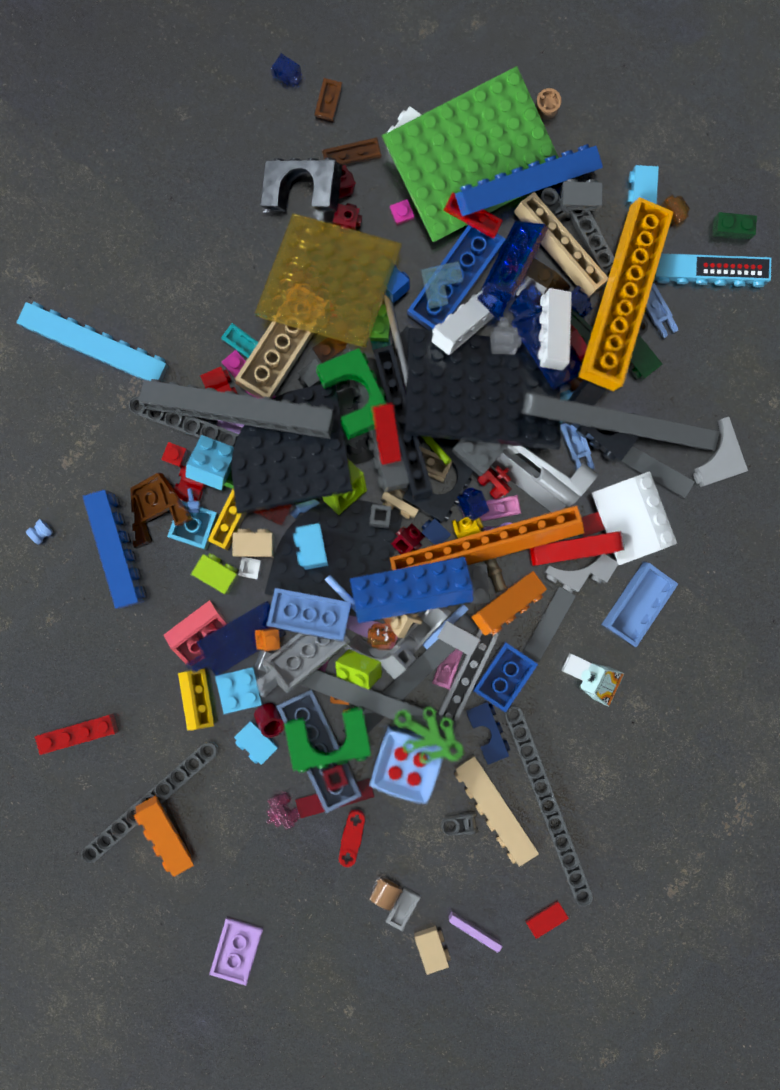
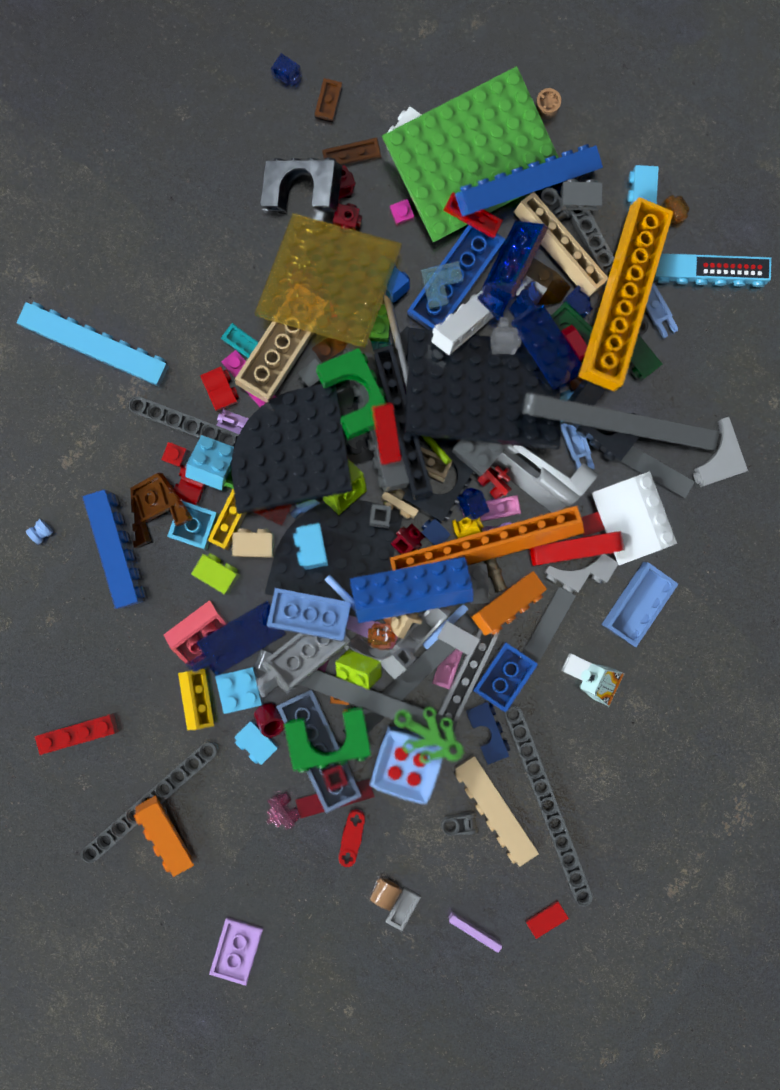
dark grey brick [139,379,335,439] -> none
medium blue hand [187,488,200,513] -> none
white panel [238,557,263,579] -> none
orange brick [255,628,280,651] -> none
tan brick [414,926,451,975] -> none
white brick [538,288,571,370] -> none
dark green brick [712,212,757,240] -> none

